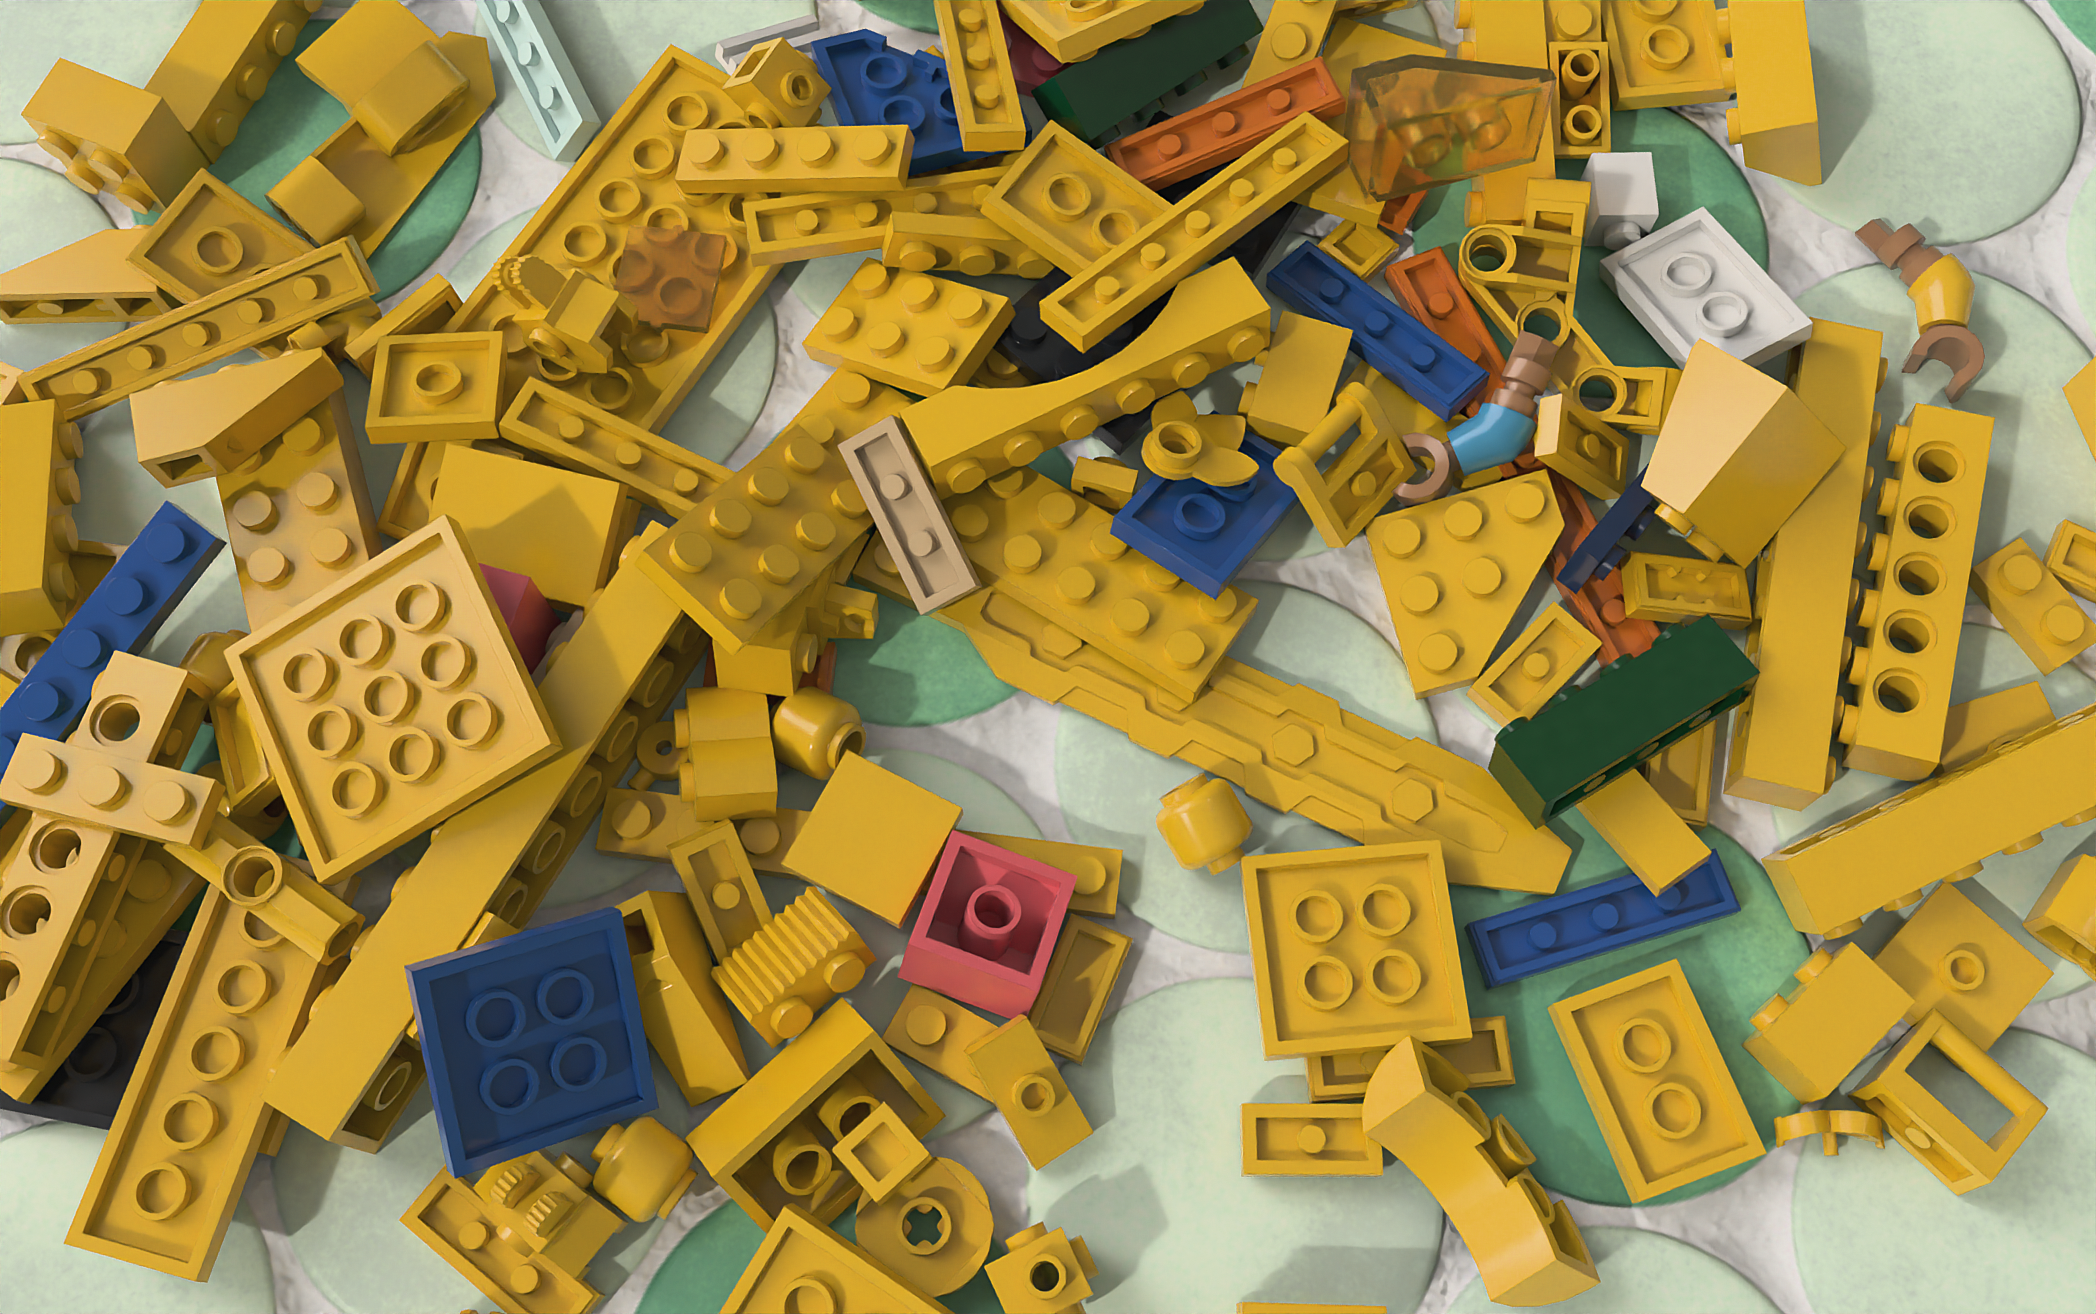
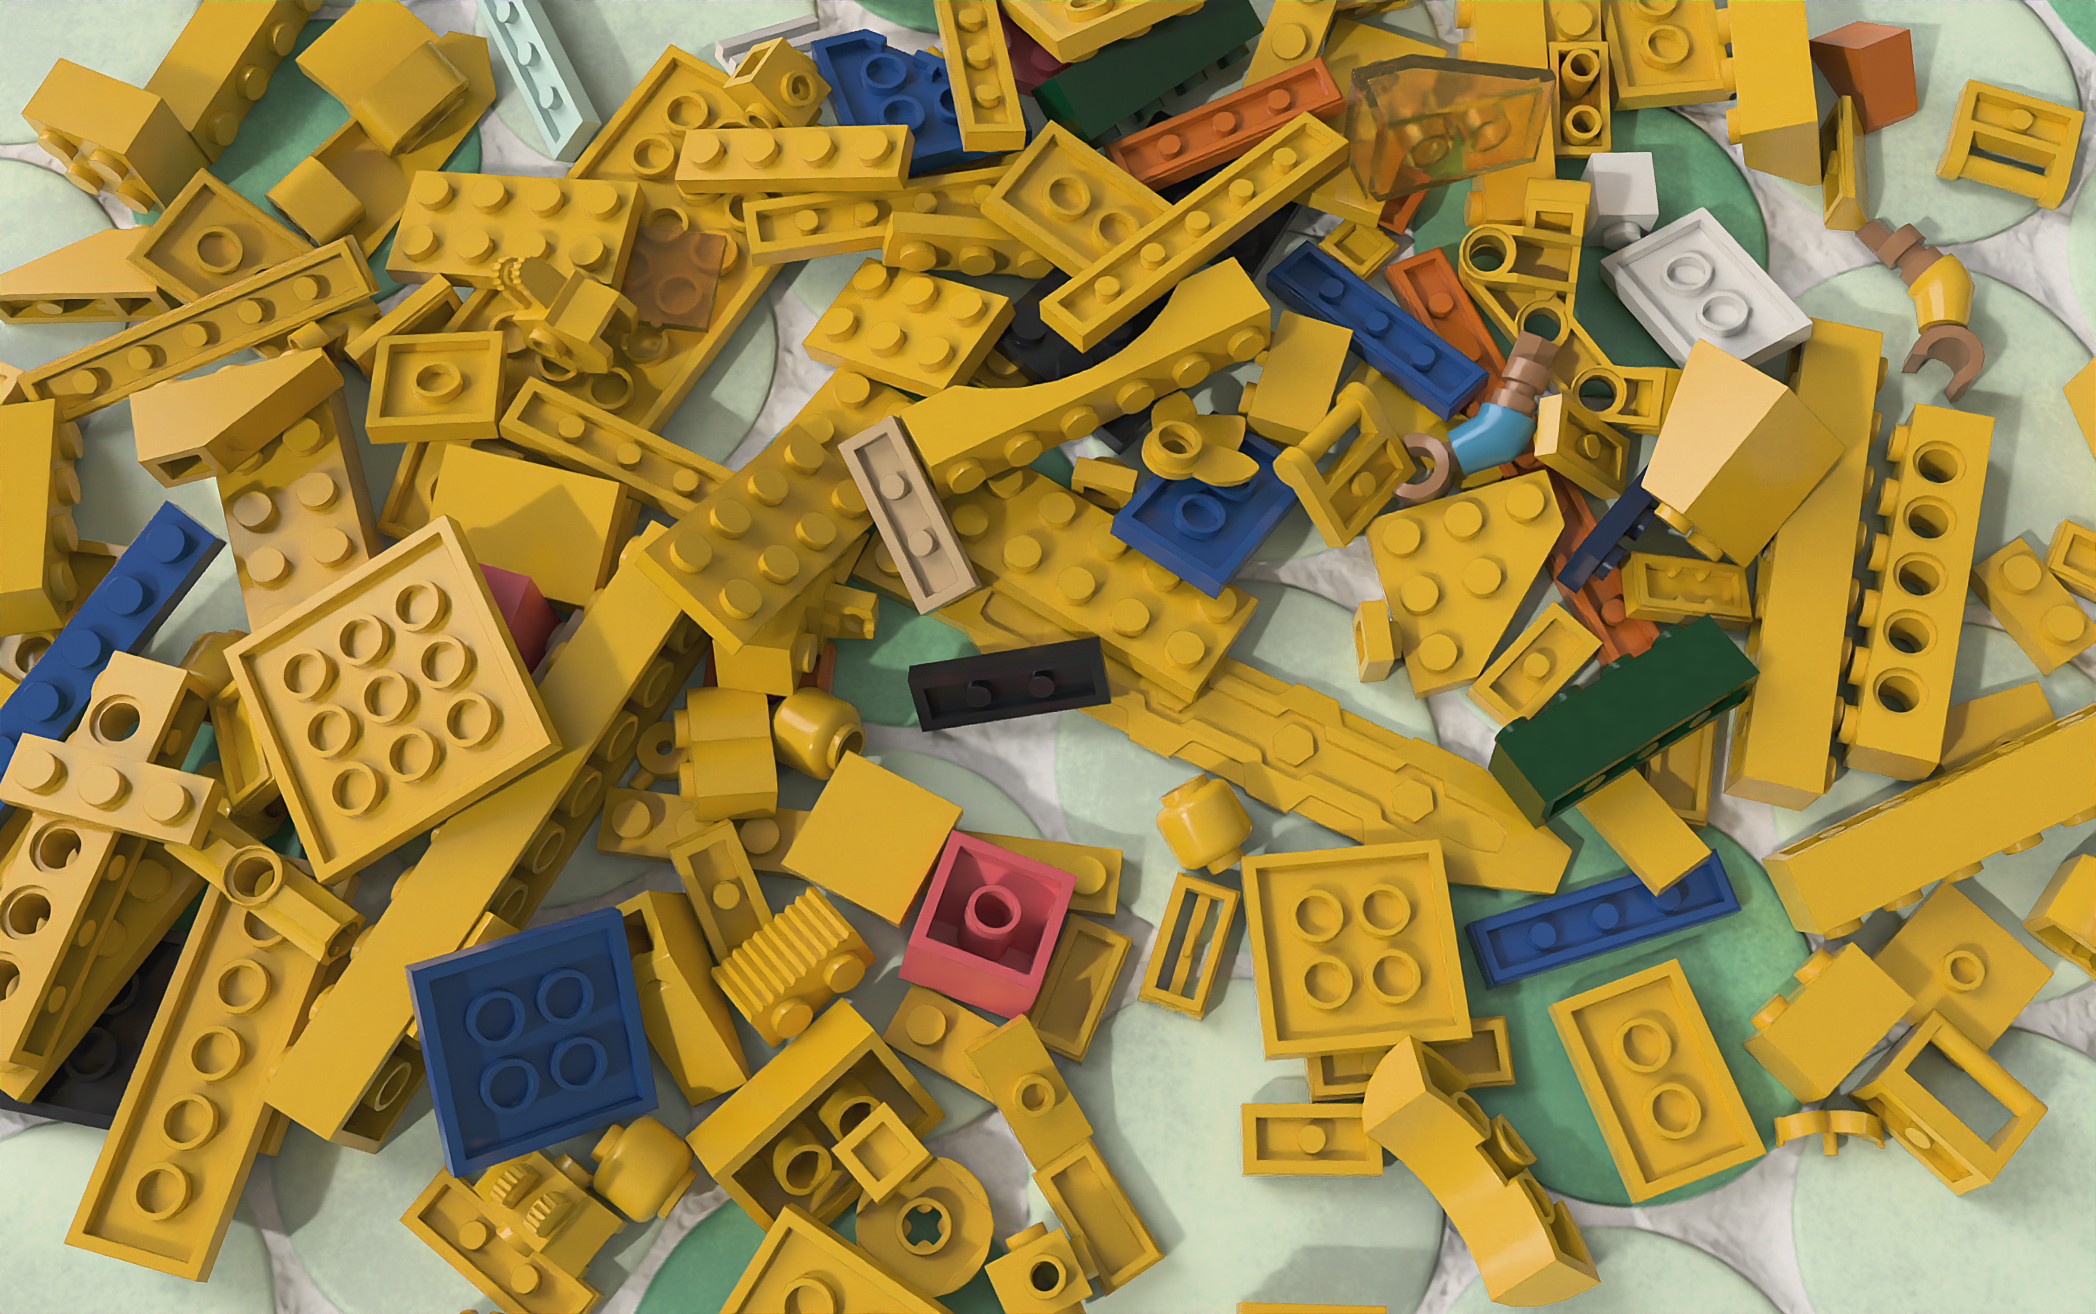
none -> yellow plate [385,170,646,292]
none -> black plate [908,636,1111,732]
none -> yellow tile [1031,1137,1165,1297]
none -> yellow tile [1137,872,1241,1021]
none -> yellow plate [1352,600,1402,683]
none -> orange slope [1809,21,1918,135]
none -> yellow slope [1819,95,1869,231]
none -> yellow plate [1935,79,2085,210]

